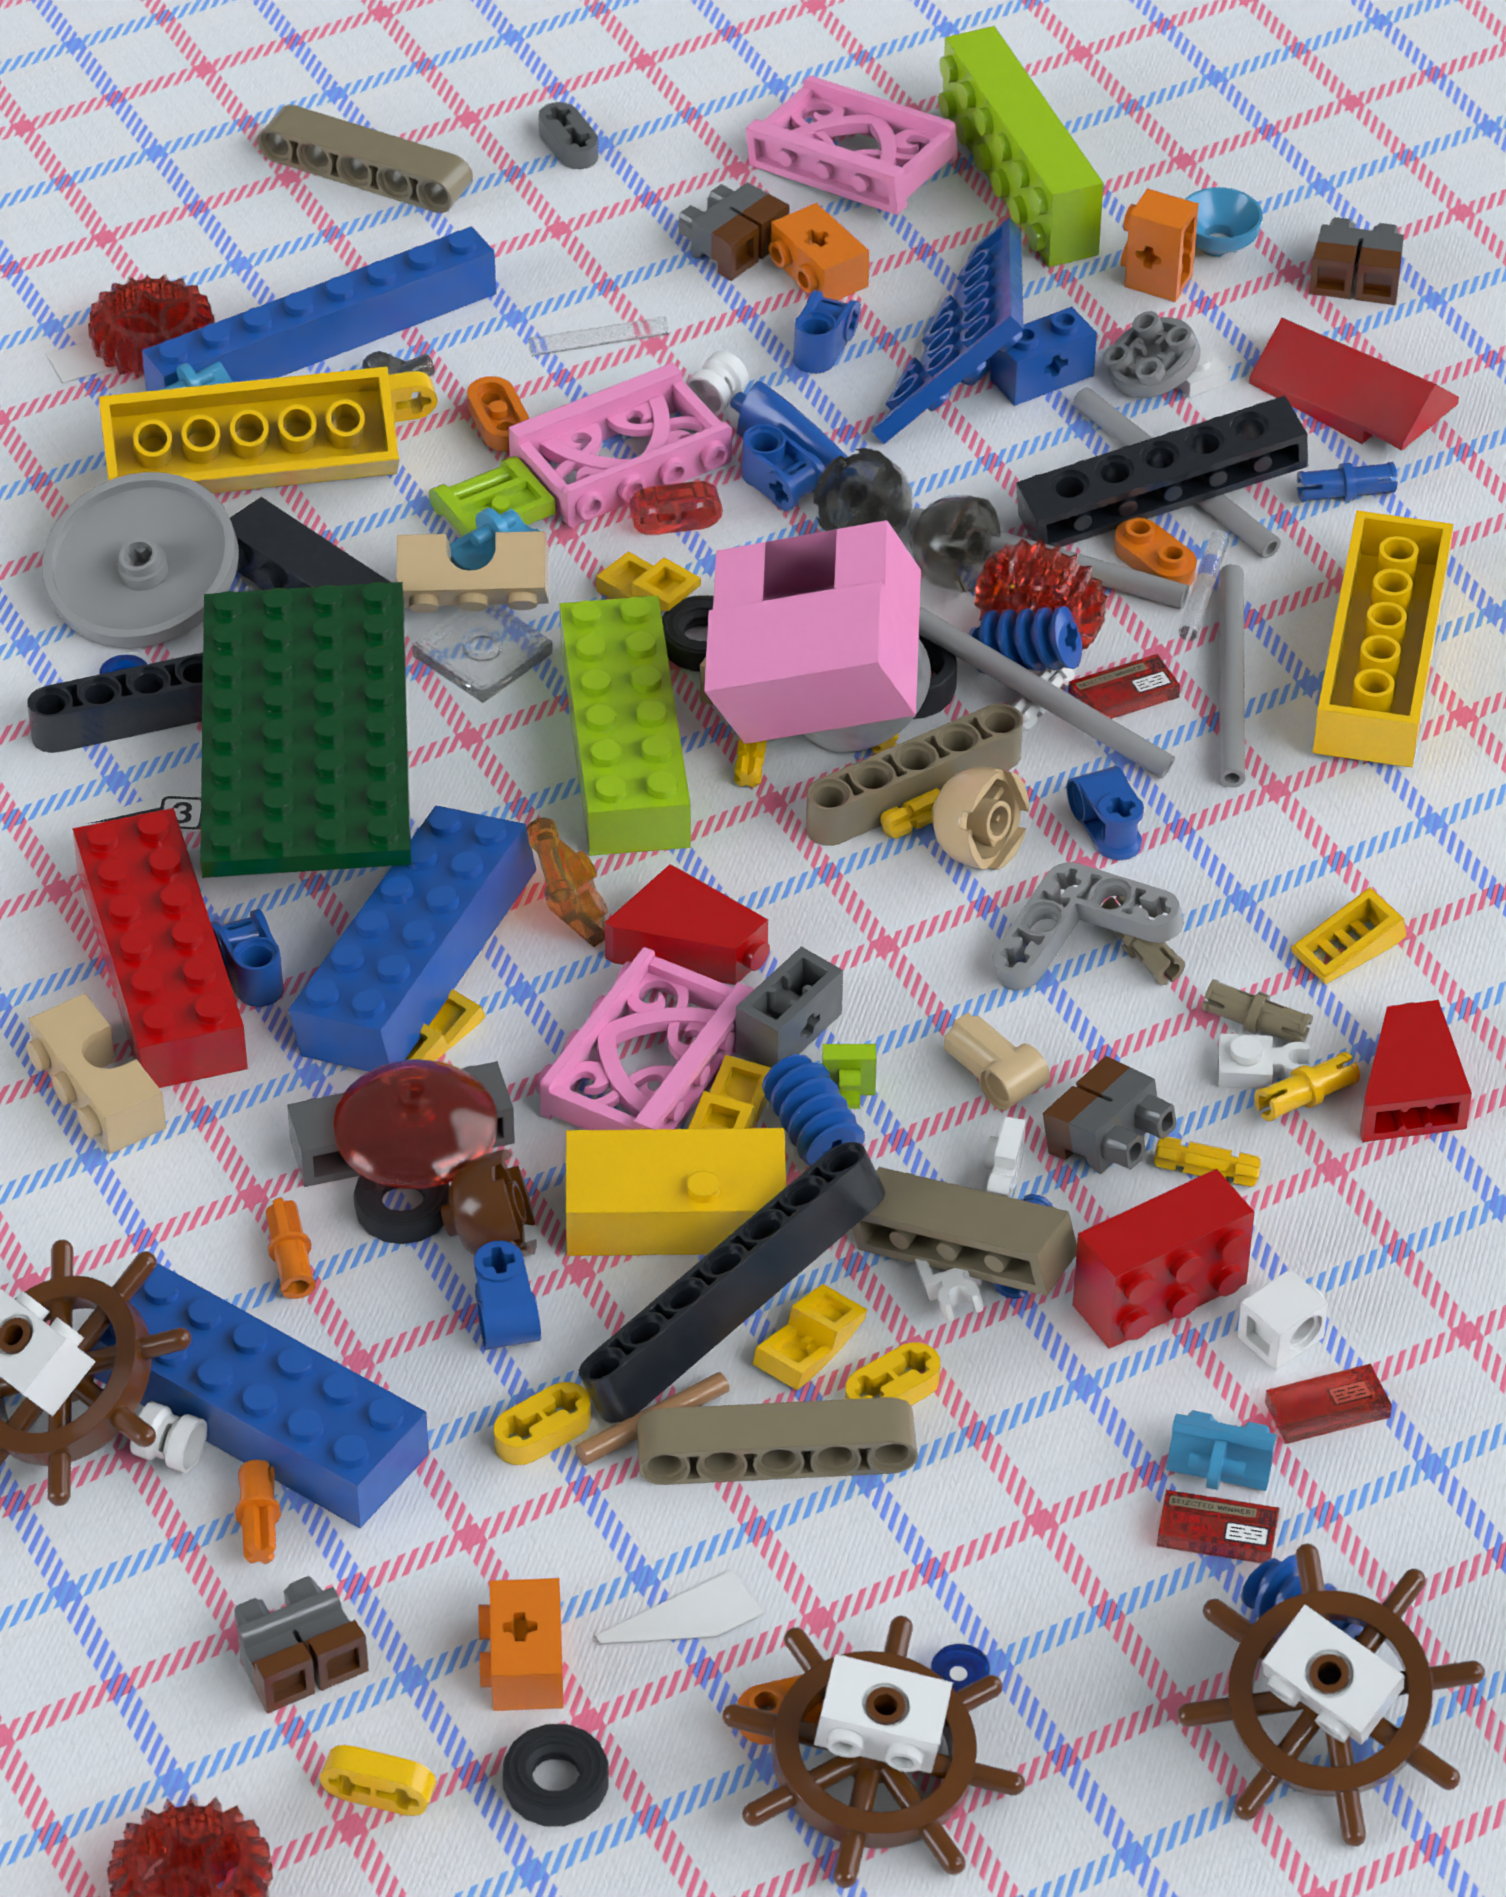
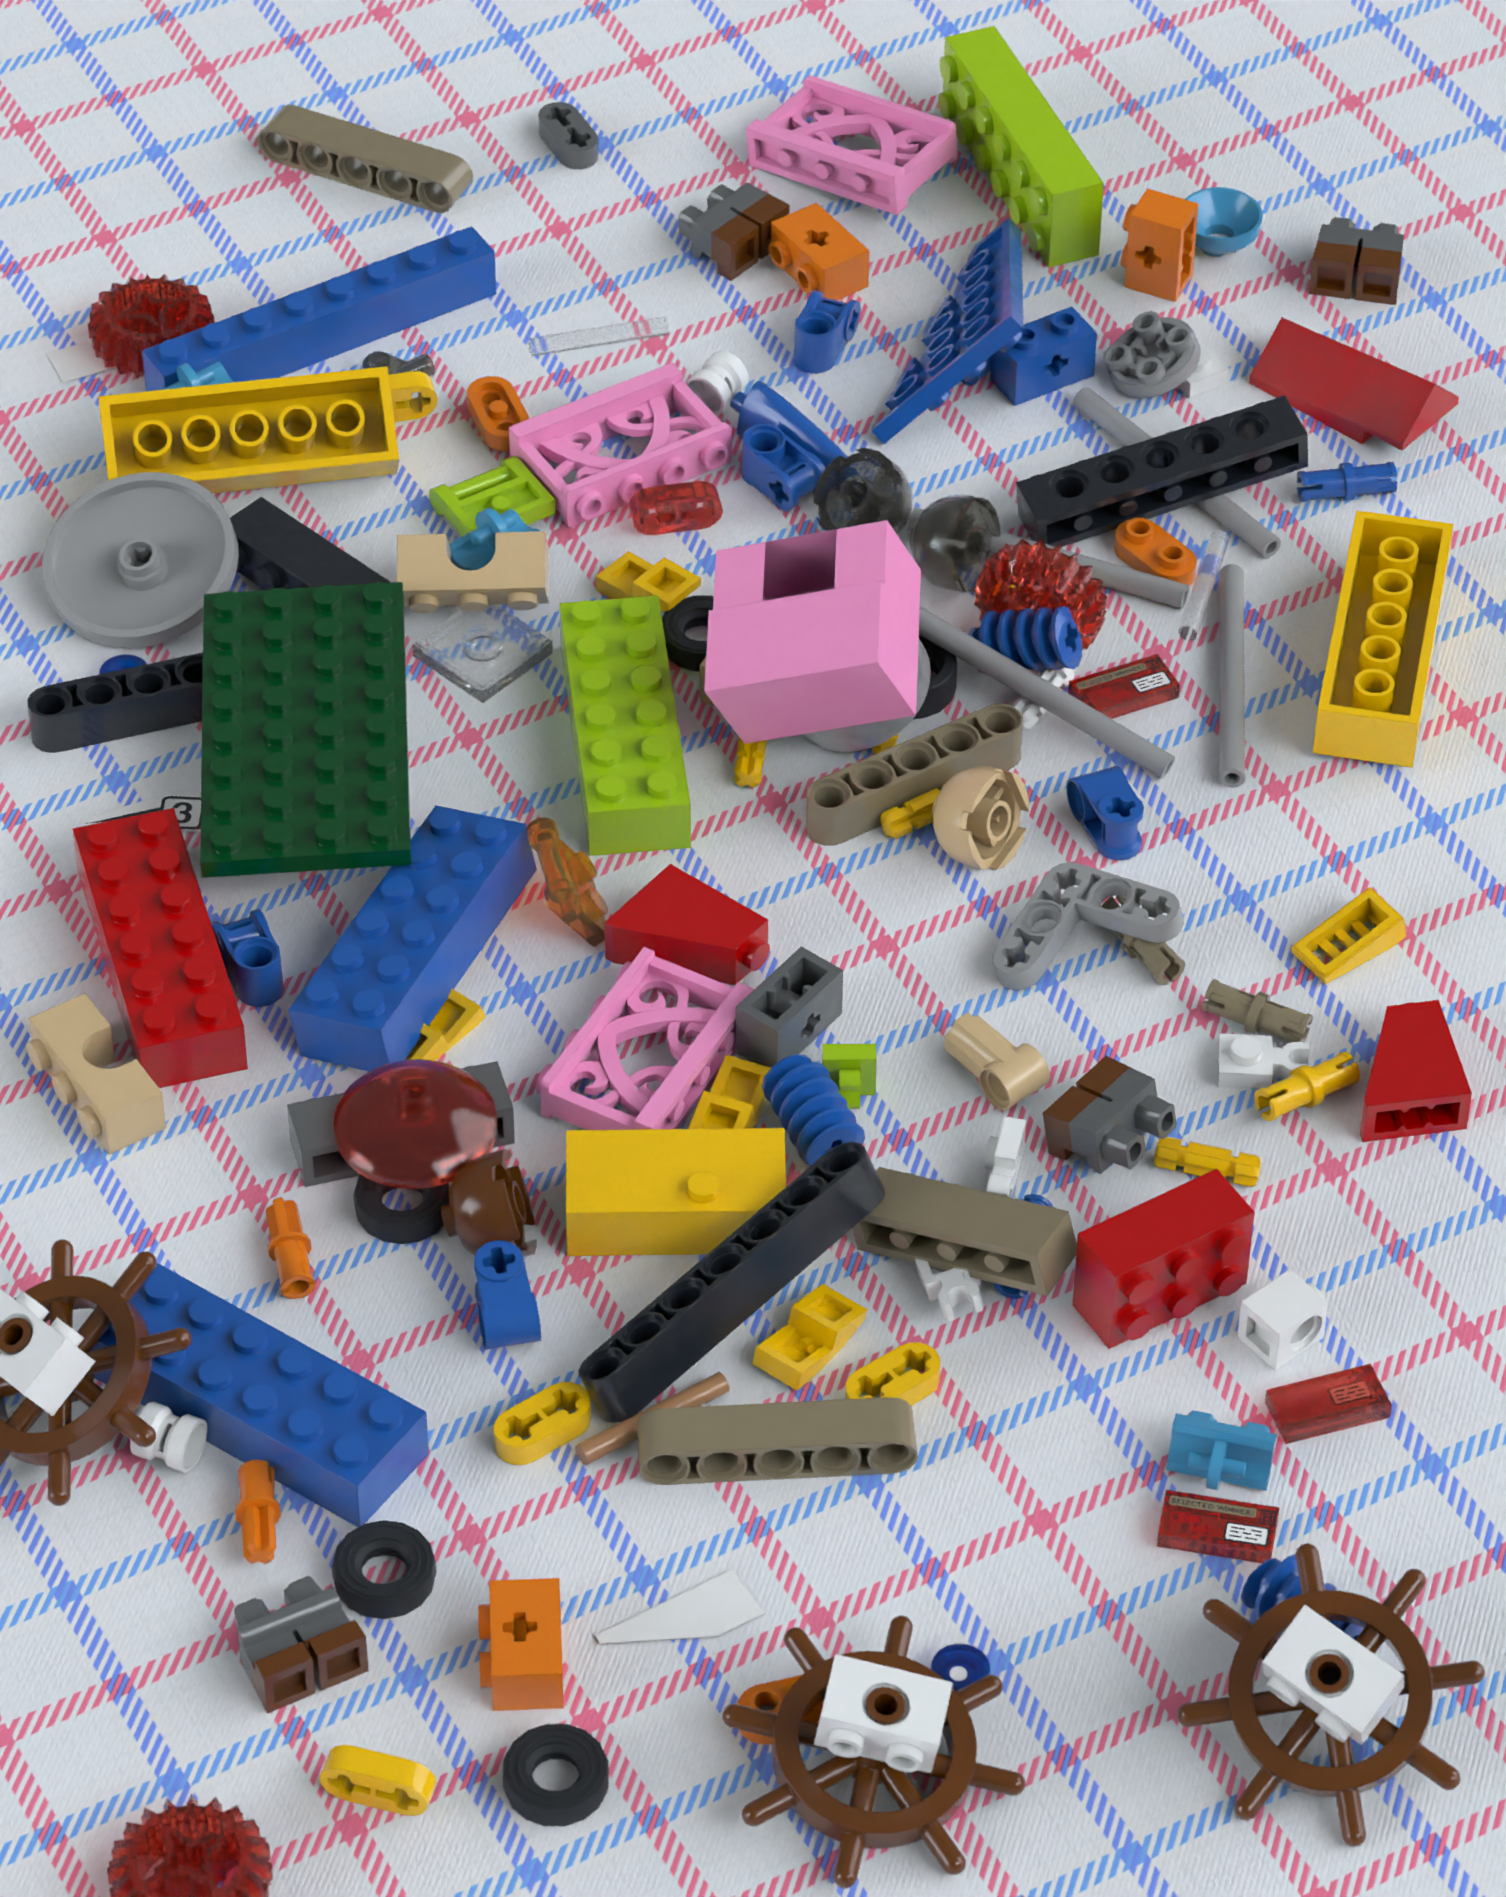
none -> black tyre [332,1520,437,1619]

